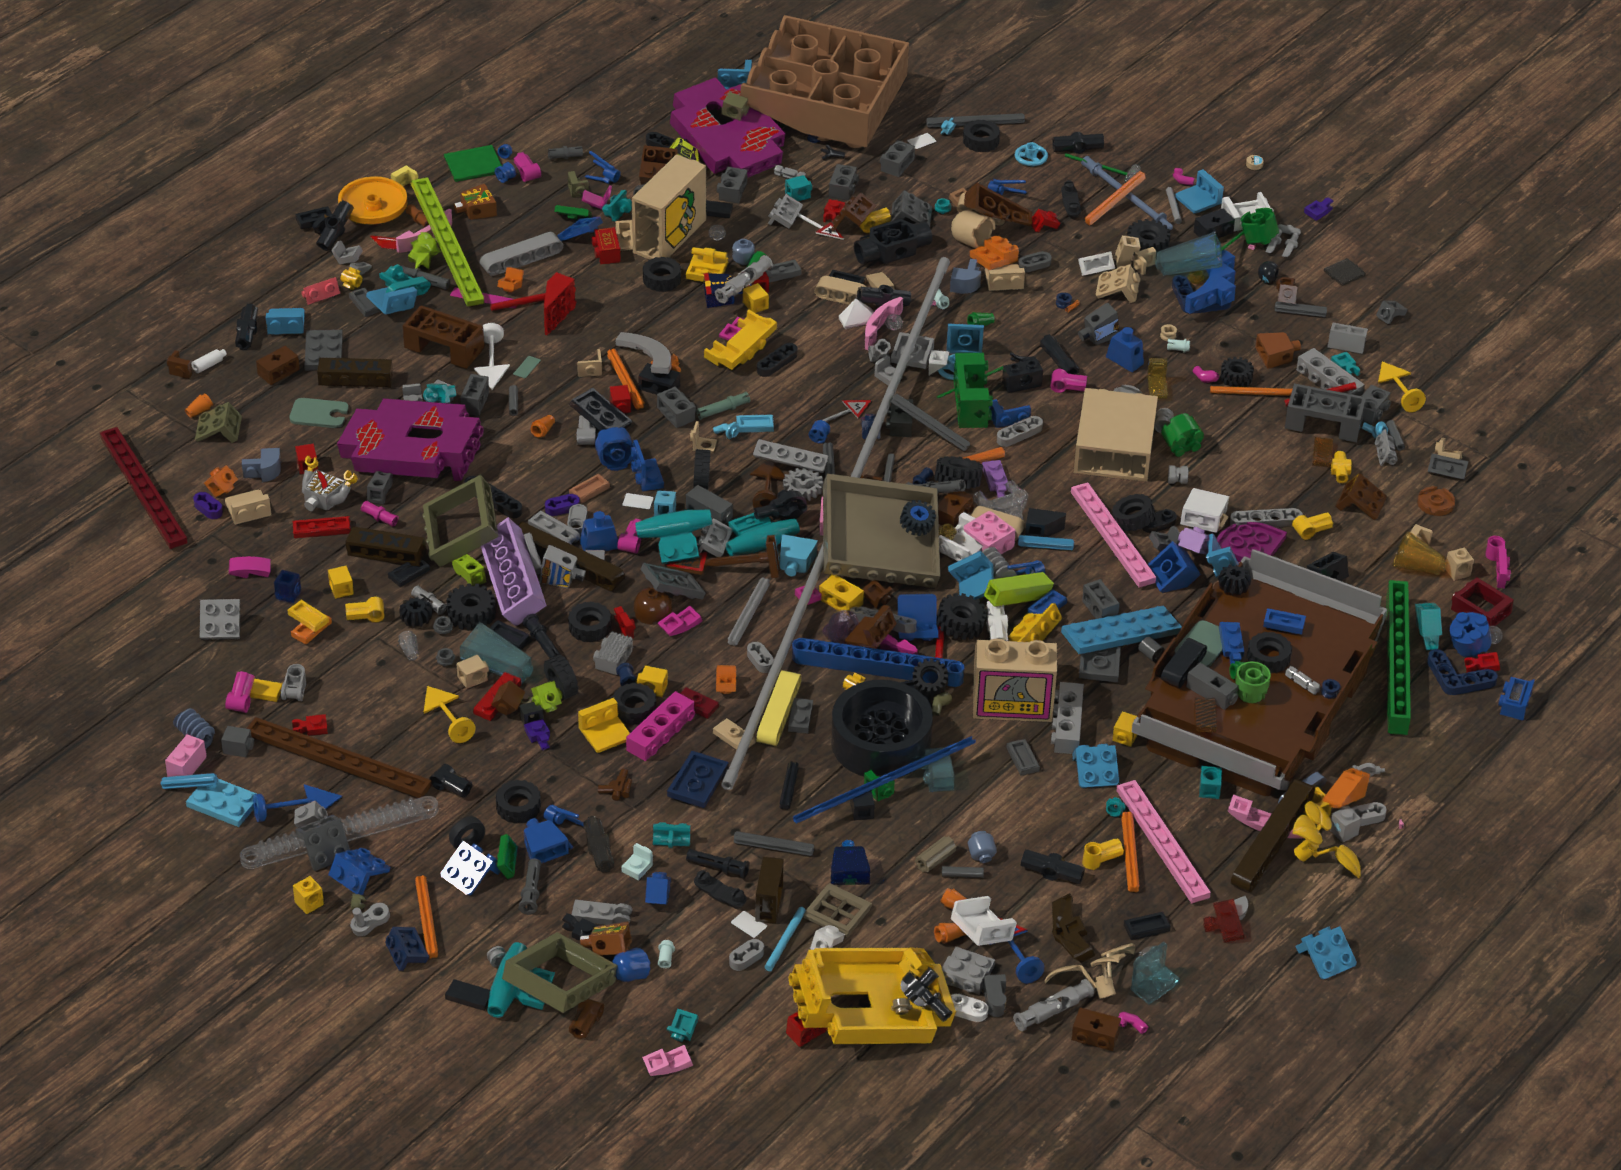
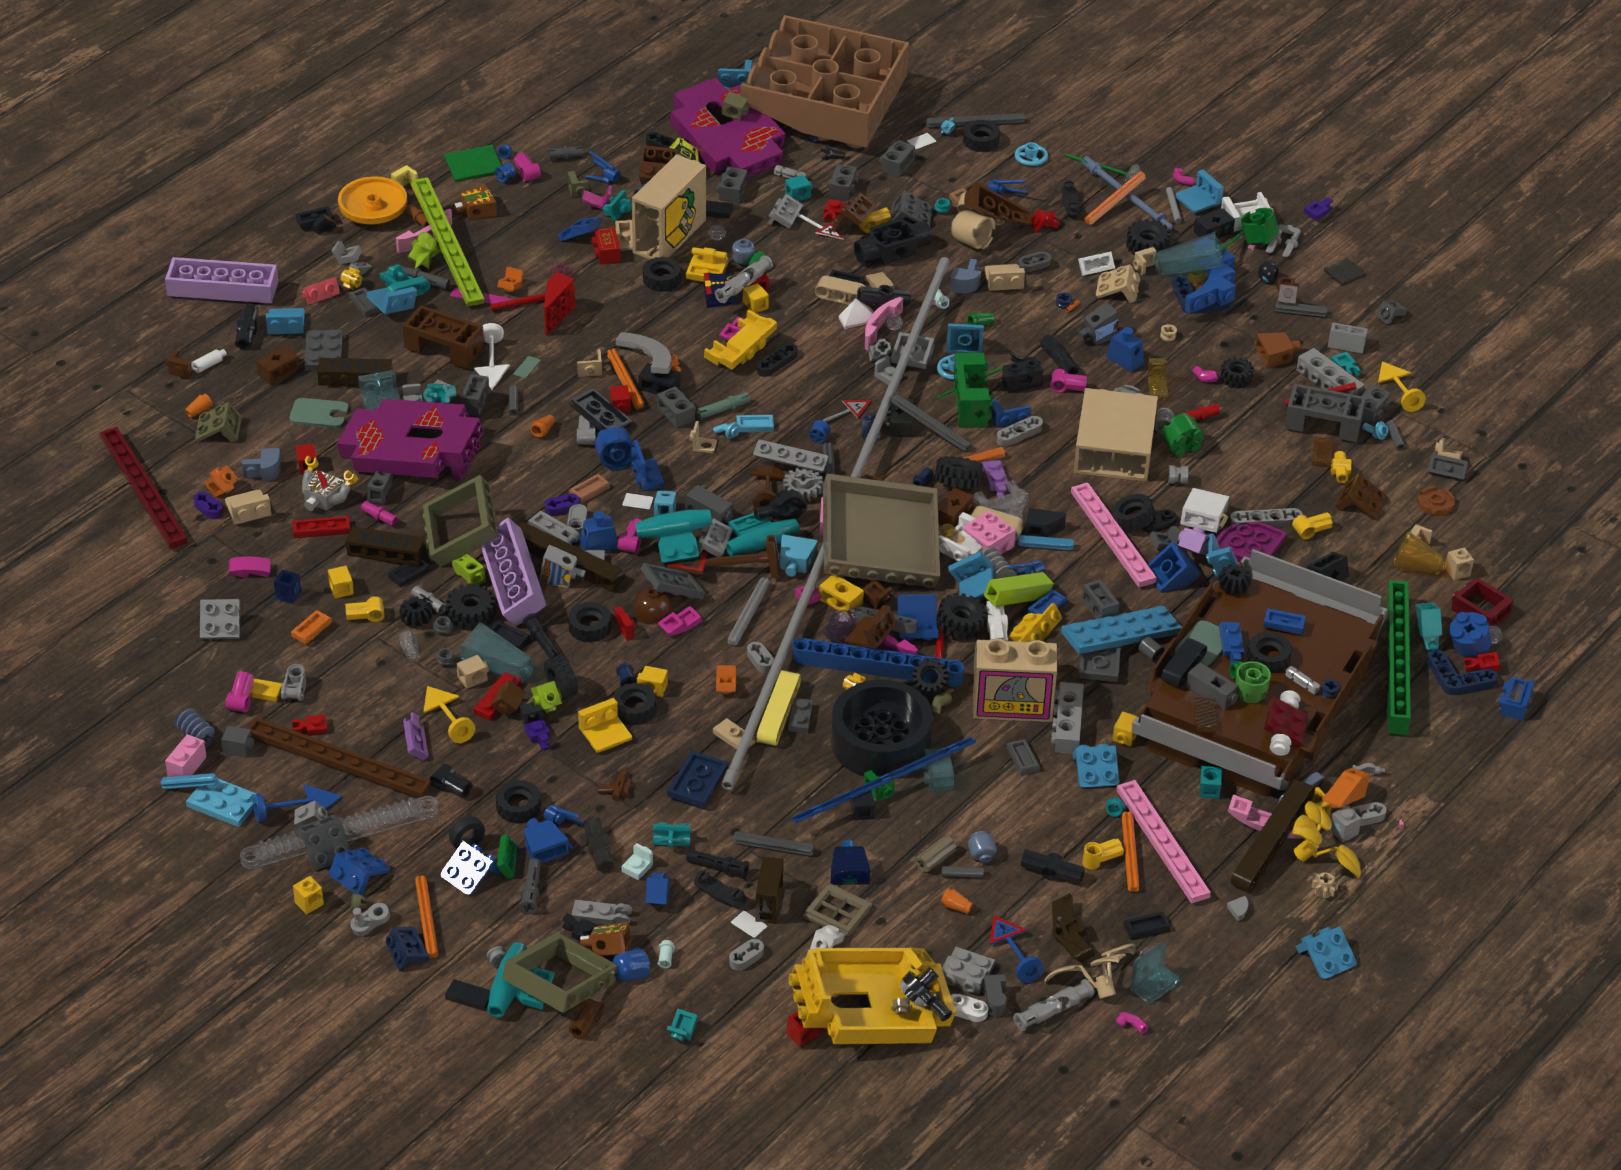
yellow tile [287,599,329,632] -> none
black piece [316,200,354,251] -> none
red sticker [370,236,396,249] -> none
black beam [464,476,523,519] -> none
light grey beam [480,232,564,276] -> none
light grey tile [524,533,542,574] -> none
green plate [554,205,592,219] -> none
light grey brick [593,631,633,675] -> none
dark pink brick [626,691,695,761] -> none
bright pink slope [643,1045,693,1076] -> none
dark red plate [680,687,719,719] -> none
black tyre [693,449,711,490] -> none
medium azure bar [764,907,806,971] -> none
dark grey plate [765,260,801,282] -> none
black axle [779,761,799,810] -> none
dark grey bar [883,454,895,482] -> none
black wheel [900,500,936,536] -> none
dark grey pin [915,479,966,494] -> none
white slope [929,350,949,375] -> none
orange cone [934,923,966,944] -> none
white panel [951,896,1017,946] -> none
orange plate [970,236,1019,270] -> none
black piece [1052,132,1104,154] -> none
reddish brown brick [1071,1007,1121,1051] -> none
tan leg [1115,235,1141,268] -> none
light aqua pin [1167,339,1190,353] -> none
clear red plate [1203,899,1244,943] -> none
orange bar [1210,386,1292,396] -> none
tan tile [1246,155,1263,170] -> none
light grey hinge [1375,429,1398,466] -> none
dark pink plate [1485,536,1511,588] -> none
none -> lavender brick [165,257,279,303]
none -> clear light blue bracket [358,370,401,410]
none -> medium lavender plate [403,712,429,761]
none -> clear pink plate [551,263,572,276]
none -> red pin [1182,403,1220,421]
none -> dark red plate [1264,691,1308,756]
none -> tan gear [1311,872,1338,898]

